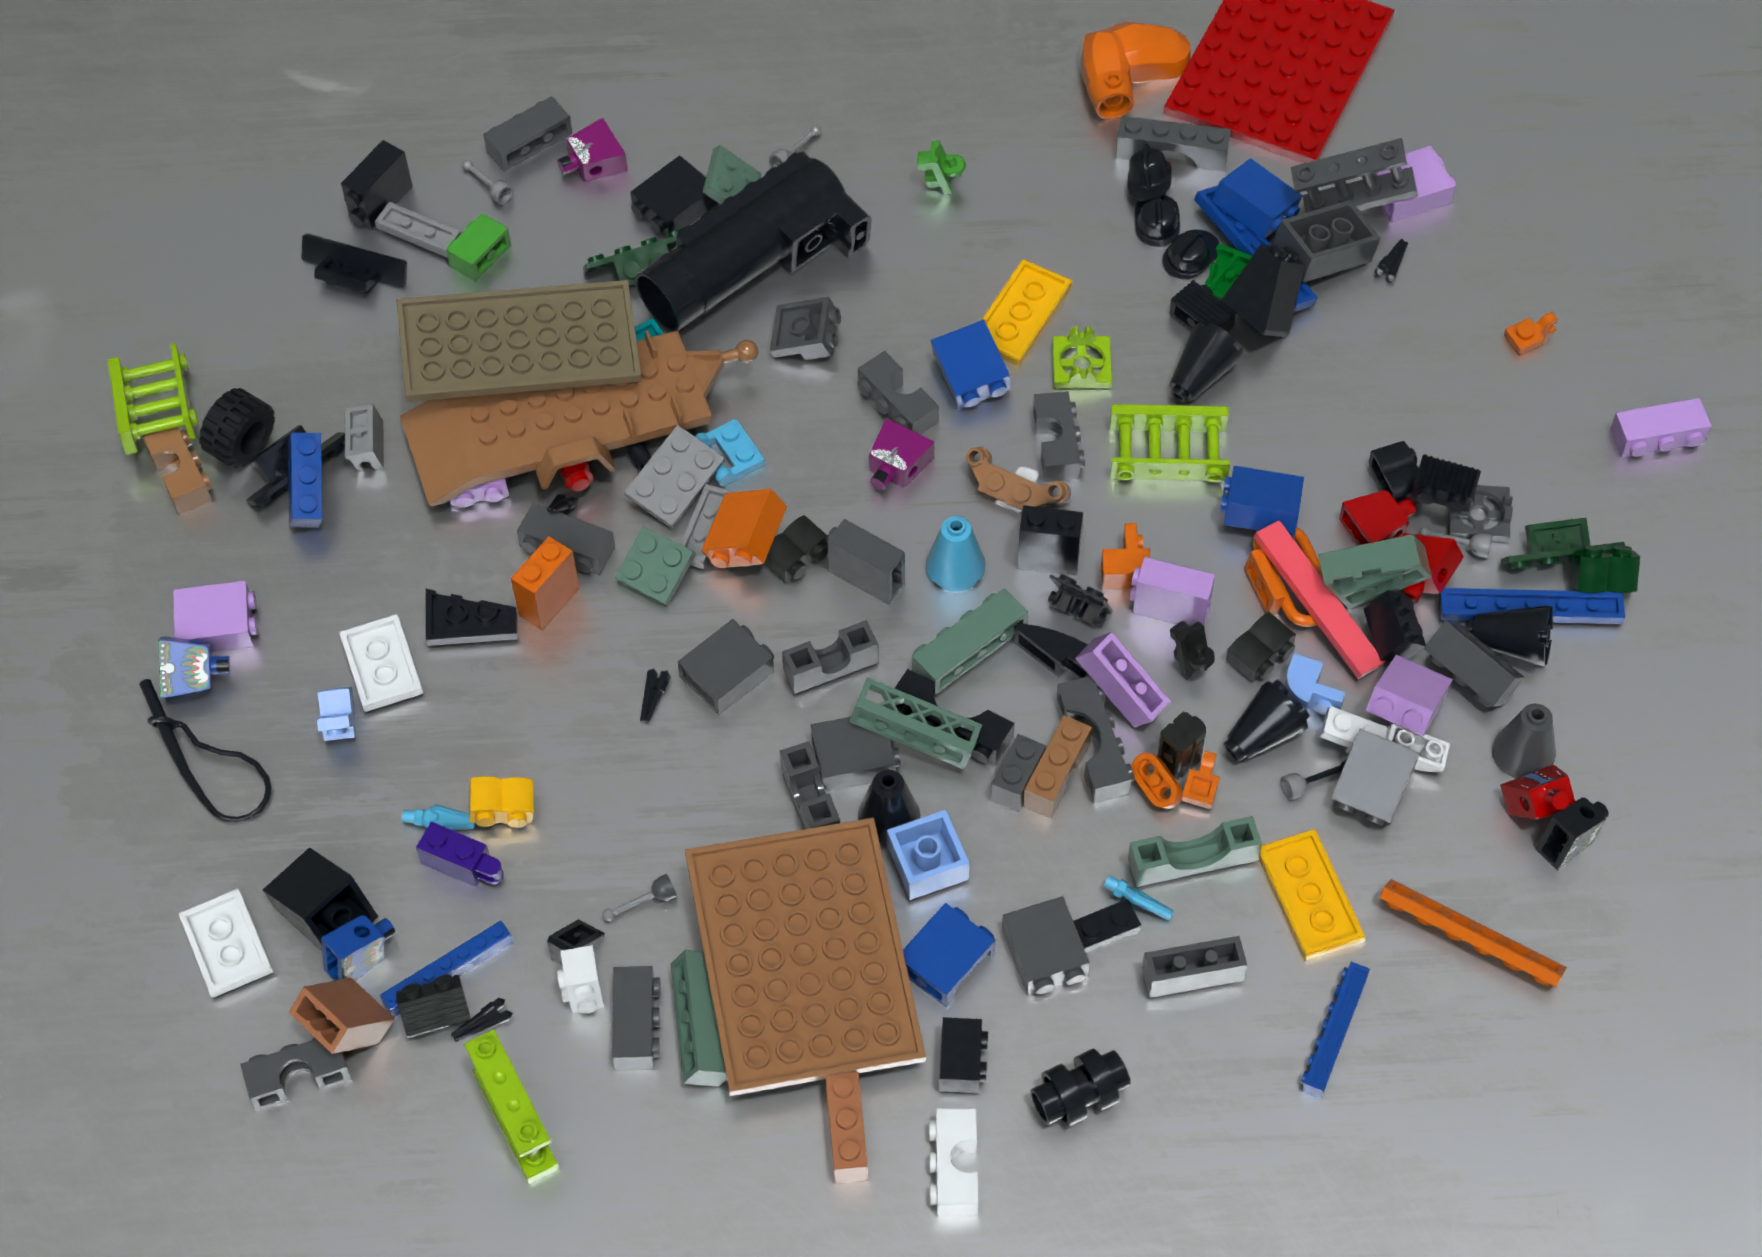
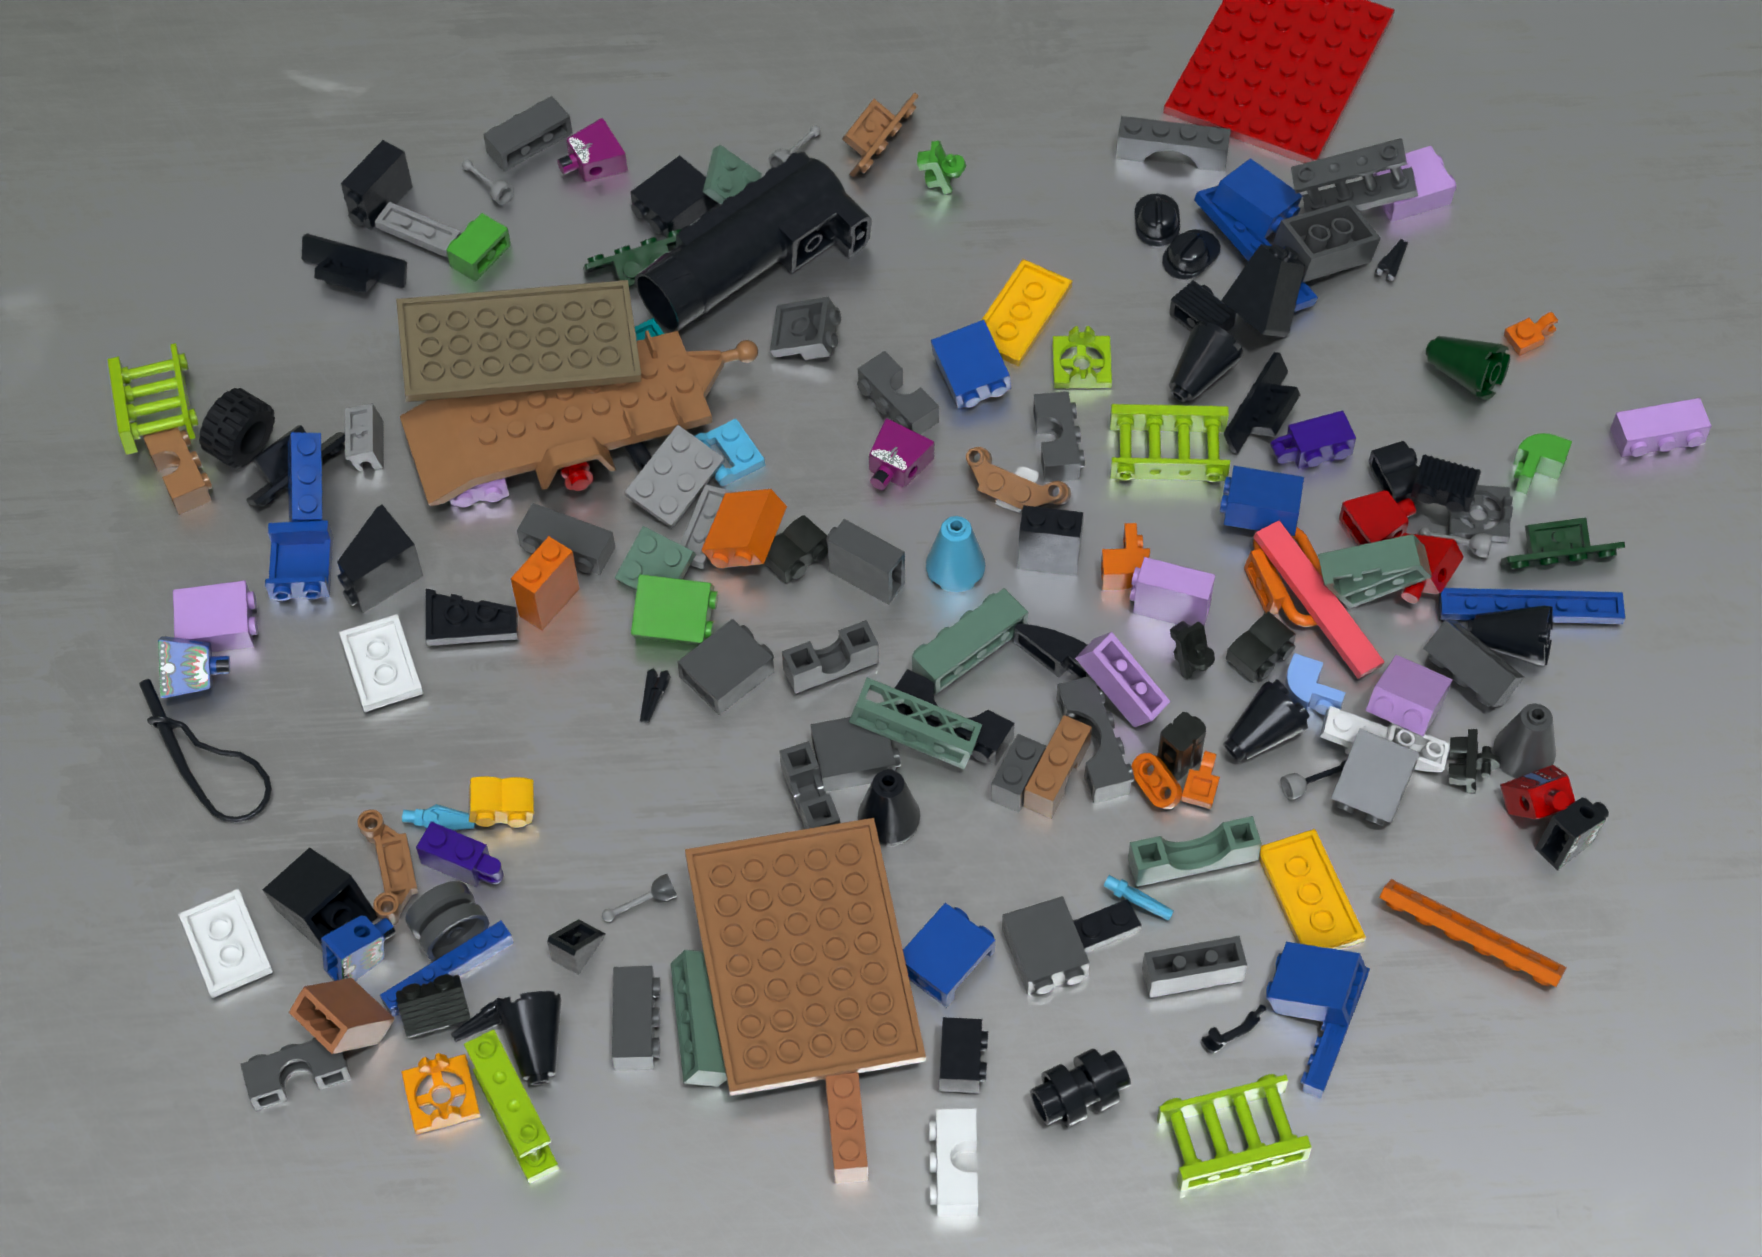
light blue brick [317,686,356,741] -> none
black piece [547,494,579,513] -> none
white brick [557,945,604,1014] -> none
light blue brick [887,810,969,900] -> none
black hinge [1048,574,1113,627] -> none
orange piece [1080,22,1190,120] -> none
black piece [1127,143,1172,201] -> none
green wing [1205,243,1252,302] -> none
black brick [1363,590,1426,663] -> none
dark green brick [1572,545,1640,593] -> none
none -> blue panel [265,520,333,601]
none -> black slope [337,504,423,613]
none -> medium nougat plate [357,809,418,926]
none -> light orange piece [401,1053,481,1135]
none -> dark grey wheel [405,881,490,961]
none -> black cone [495,991,561,1085]
none -> bright green brick [631,574,718,645]
none -> medium nougat bracket [842,92,919,178]
none -> lime fence [1157,1074,1312,1192]
none -> black piece [1201,1004,1266,1053]
none -> black bracket [1224,352,1300,454]
none -> blue brick [1266,942,1367,1026]
none -> dark purple brick [1270,410,1356,469]
none -> dark green cone [1426,336,1510,400]
none -> pearl dark grey hips [1449,729,1500,794]
none -> bright green brick [1513,433,1572,495]

